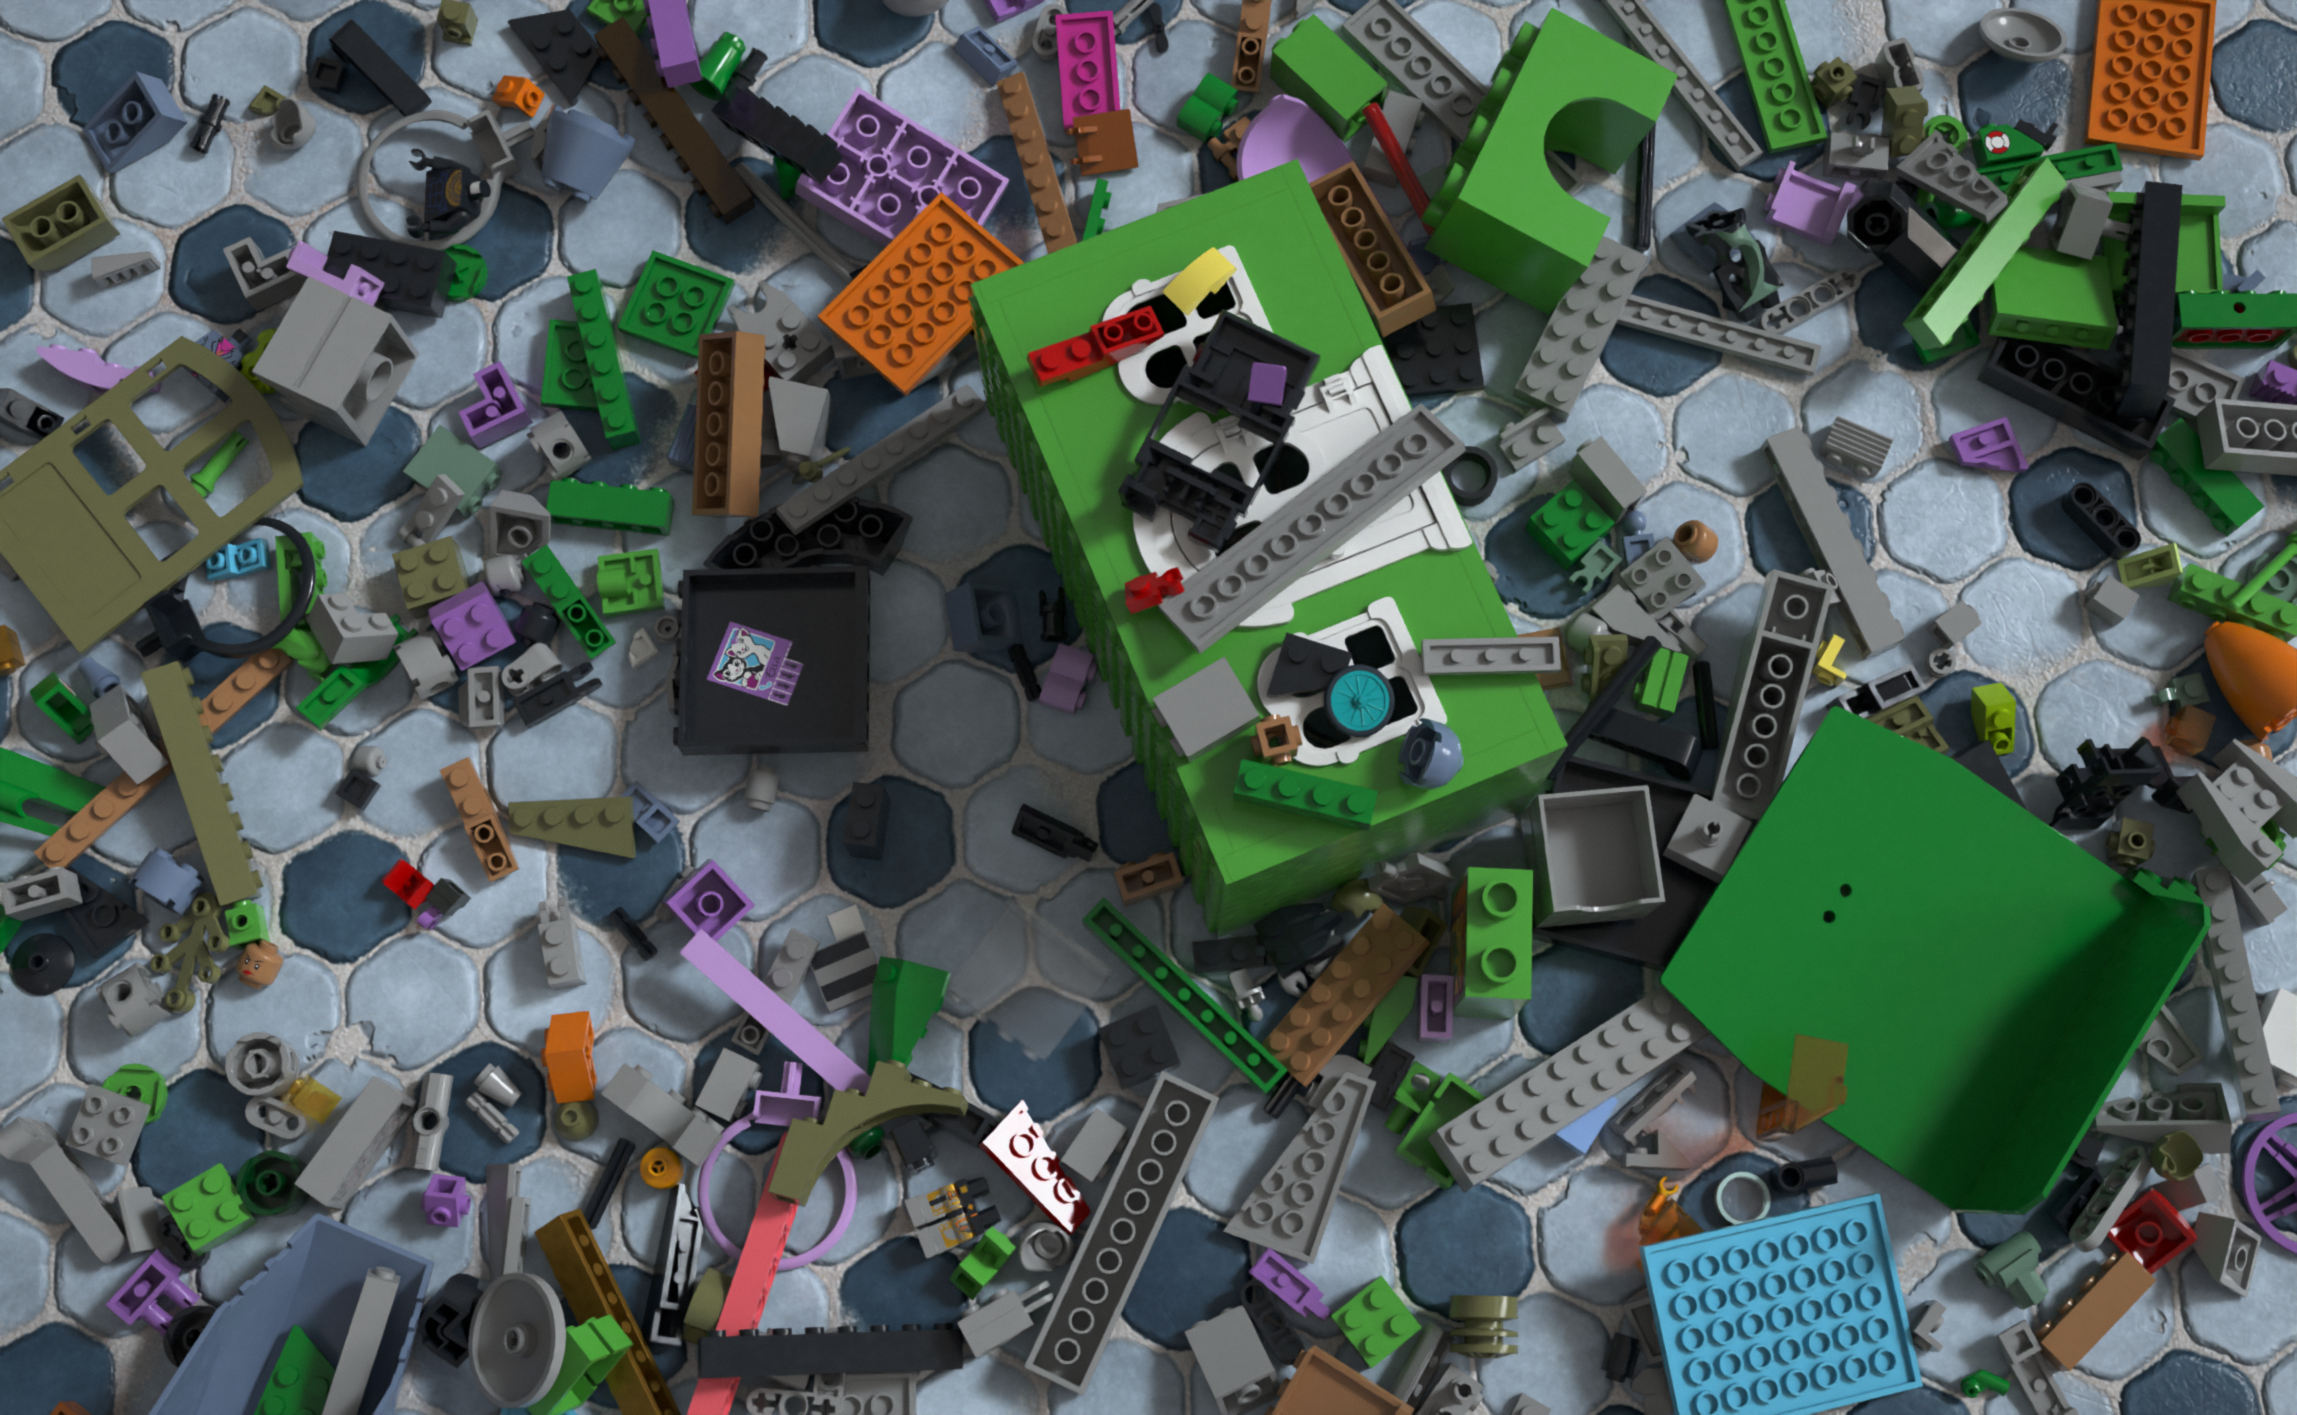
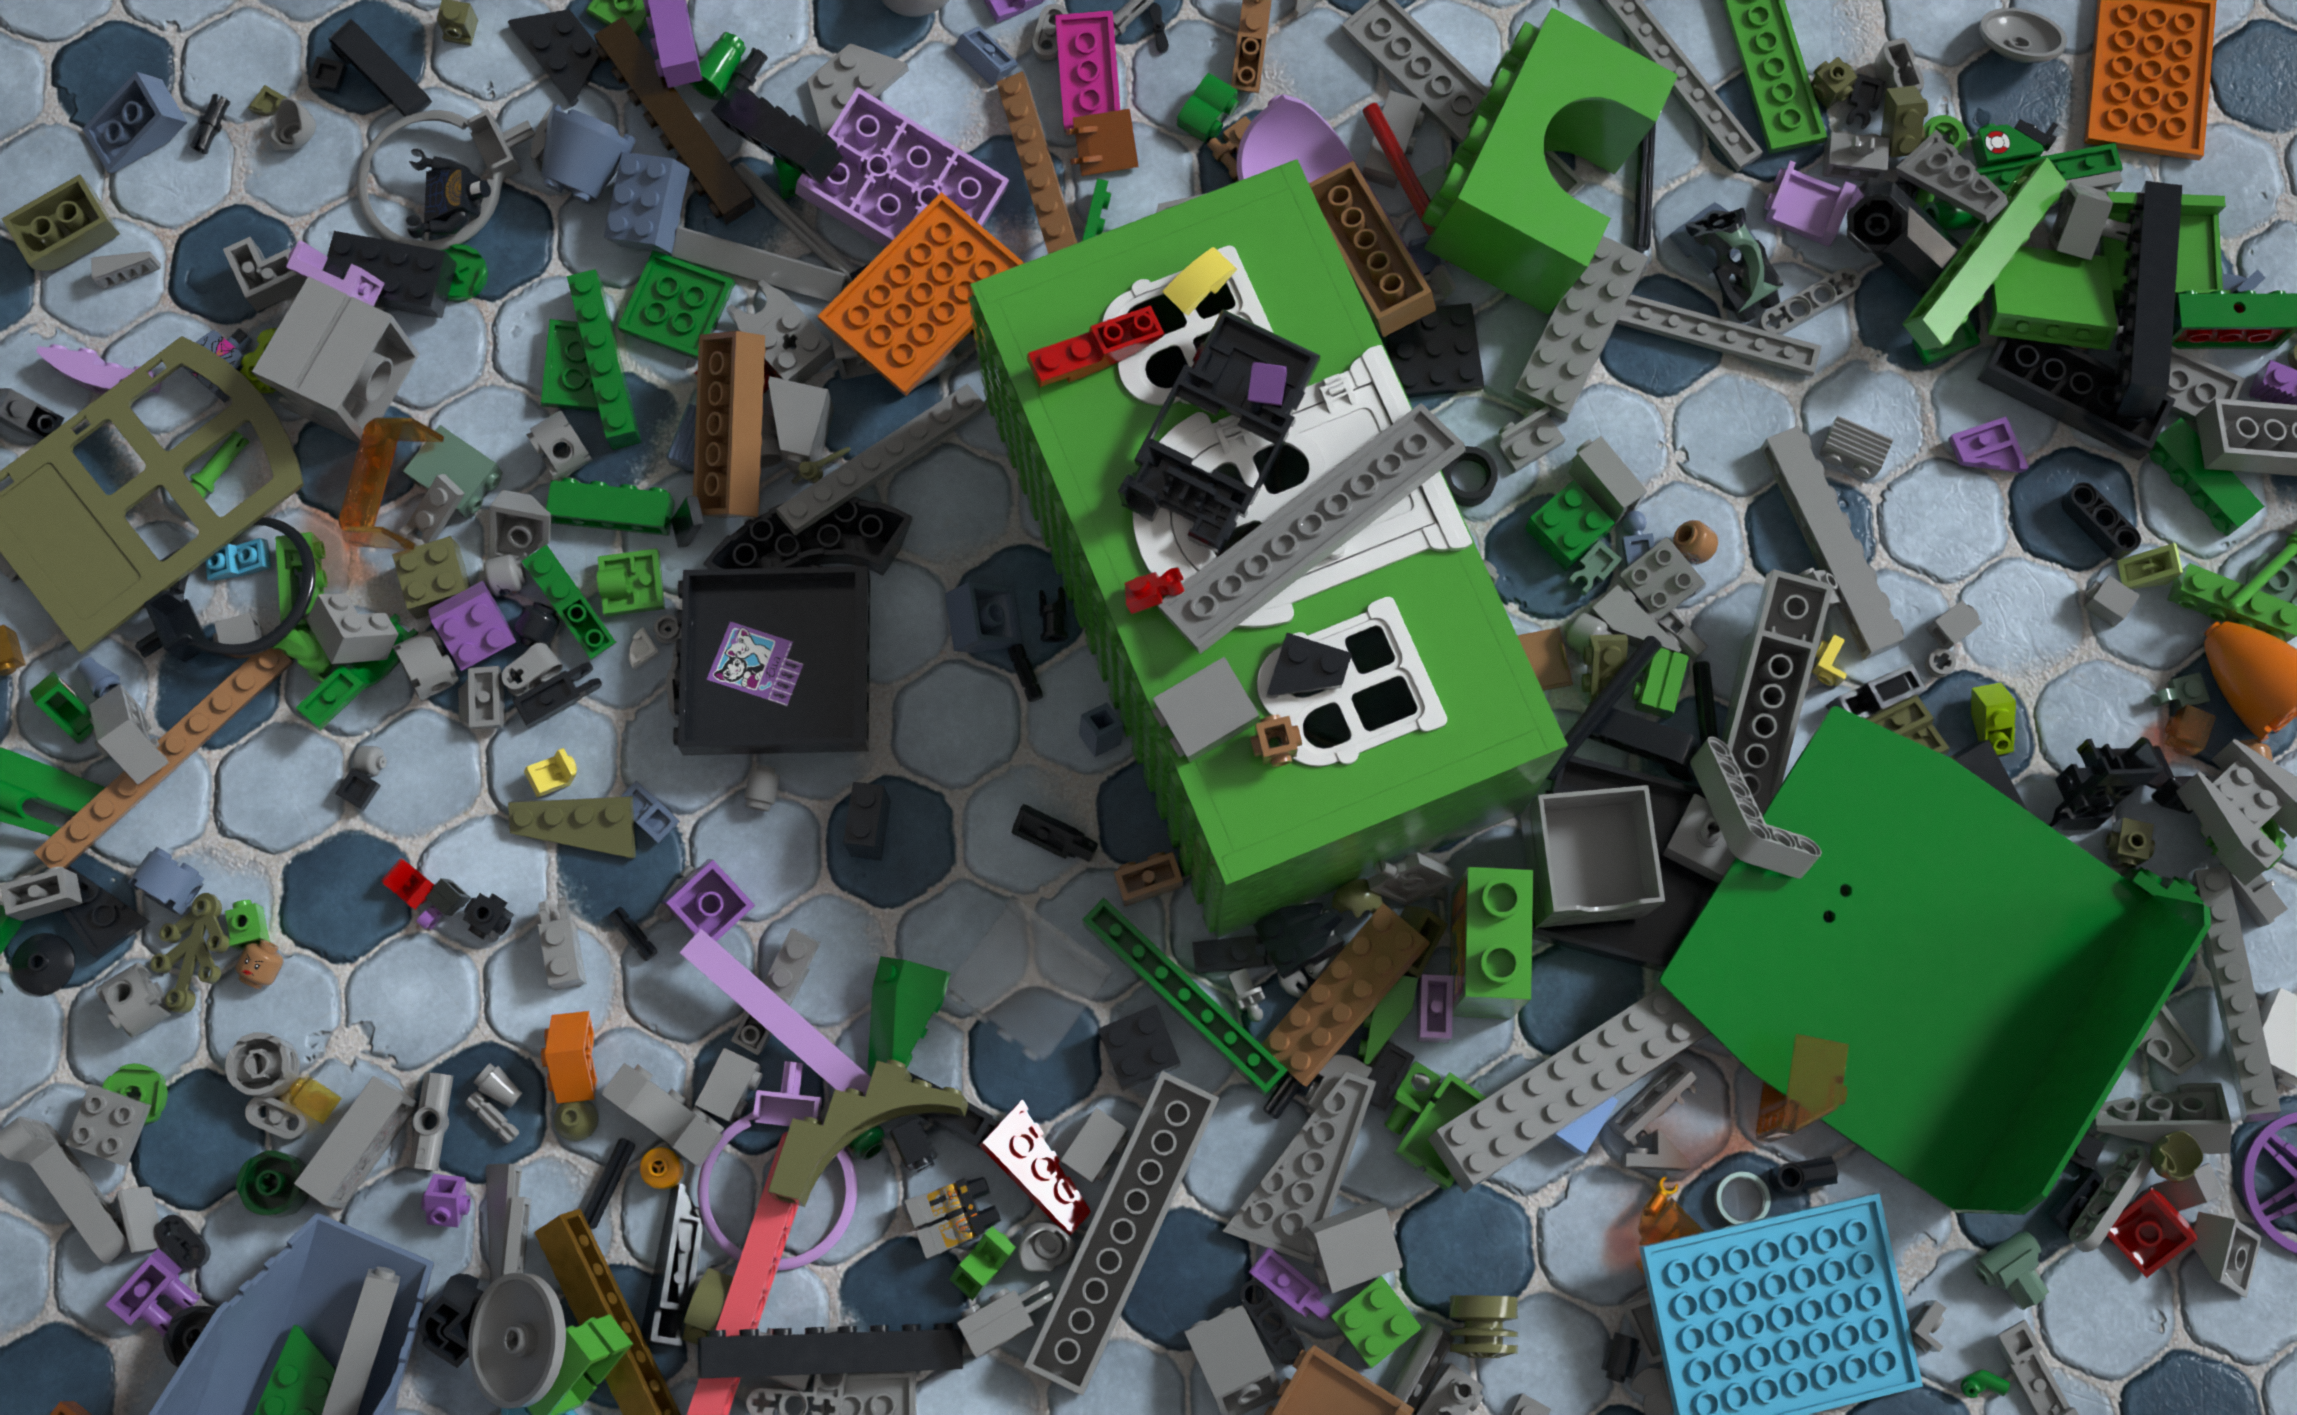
olive brick [141,661,264,908] -> none
bright green brick [162,1163,258,1257] -> none
medium nougat slope [440,757,519,882] -> none
medium lavender brick [458,361,533,449] -> none
orange bracket [491,75,545,117] -> none
tile [810,931,878,1013] -> none
white sticker [827,905,866,941] -> none
lavender brick [1039,643,1098,715] -> none
green brick [1233,759,1378,831] -> none
bright green brick [1270,14,1388,144] -> none
teal wheel [1324,664,1395,737] -> none
sand blue cylinder [1398,718,1463,790] -> none
light grey plate [1421,637,1561,676] -> none
medium nougat brick [2035,1252,2156,1371] -> none
none -> light grey brick [213,612,263,644]
none -> clear orange windscreen [339,417,444,550]
none -> black brick [463,893,514,941]
none -> light yellow bracket [524,748,577,798]
none -> sand blue brick [604,152,690,254]
none -> black tile [671,496,704,548]
none -> light grey tile [672,227,847,302]
none -> light grey wing [807,43,909,134]
none -> sand blue brick [1079,702,1124,757]
none -> light grey brick [1305,1200,1403,1294]
none -> light grey beam [1690,737,1822,878]

